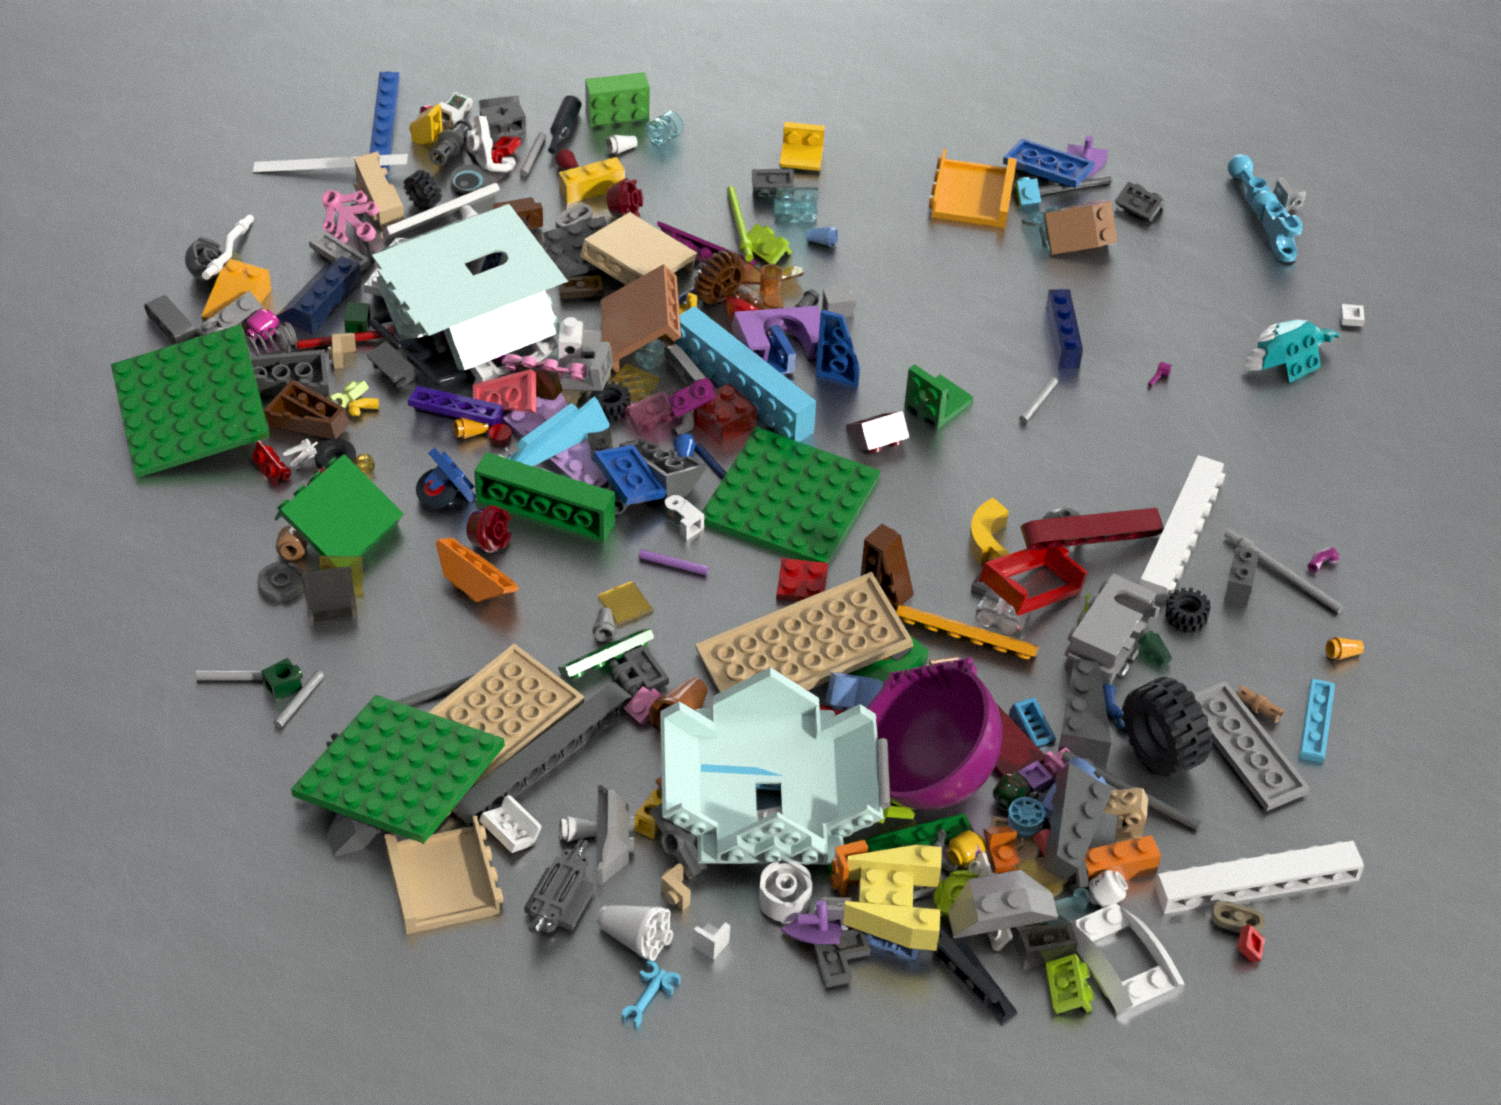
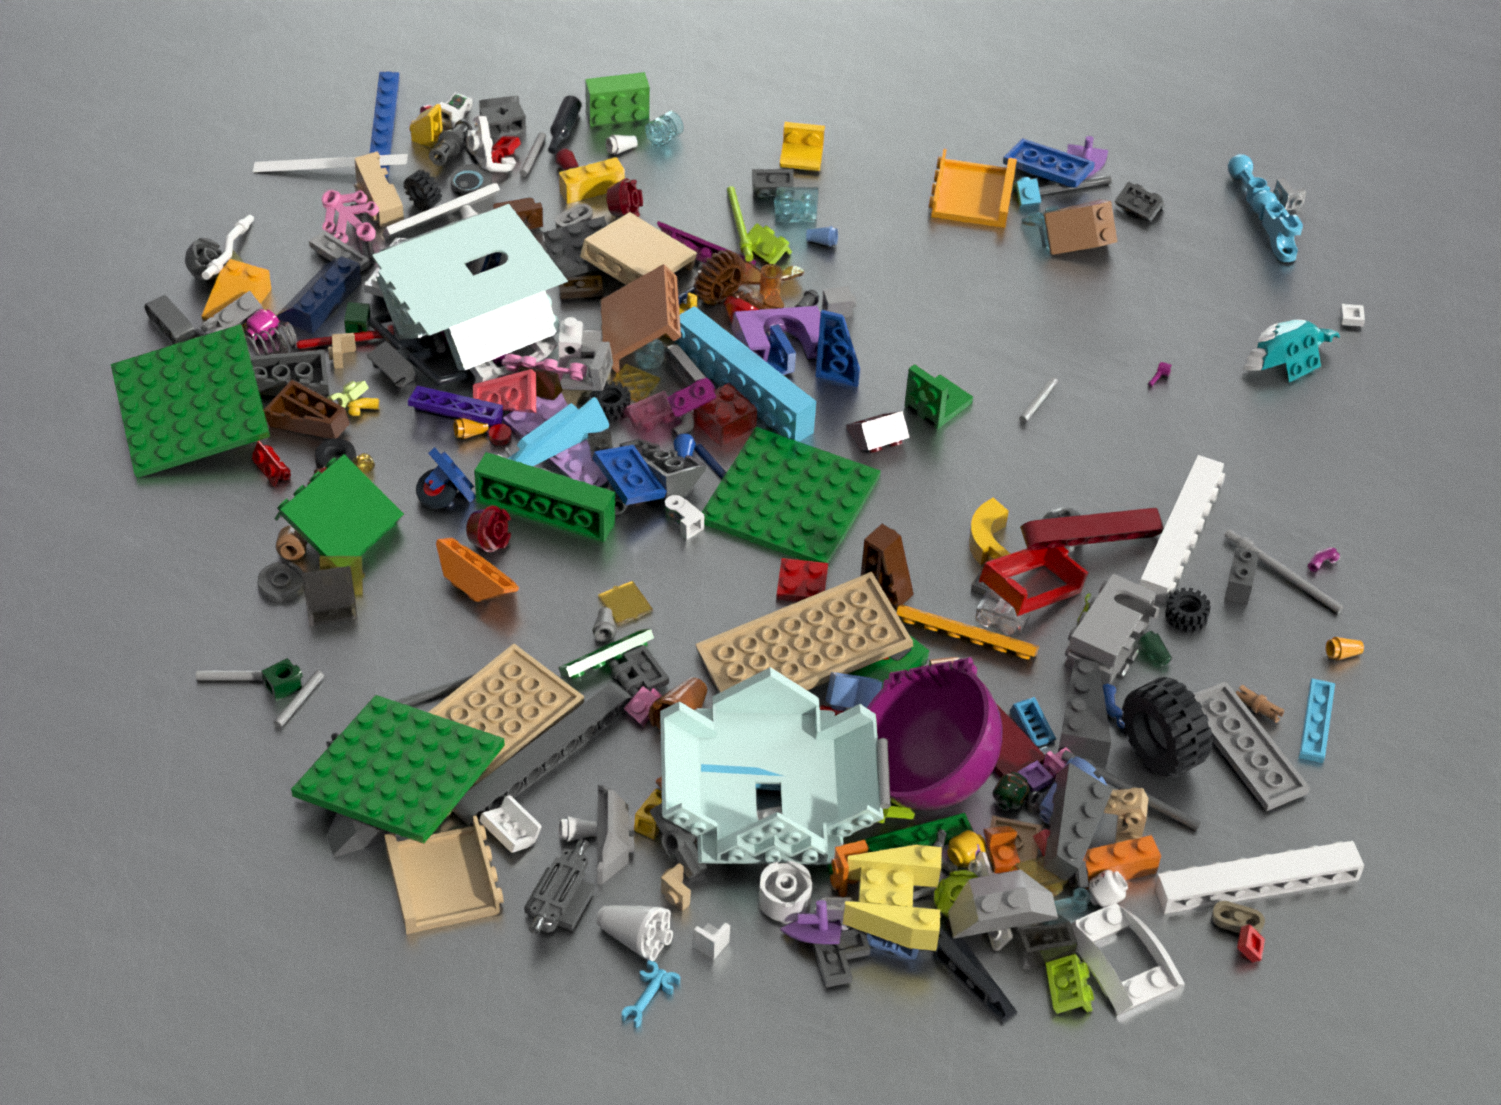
white piece [283,438,318,470] -> none
medium lavender bar [639,549,709,576] -> none
medium azure wheel [1007,797,1045,838] -> none
clear blue brick [1046,289,1083,369] -> none

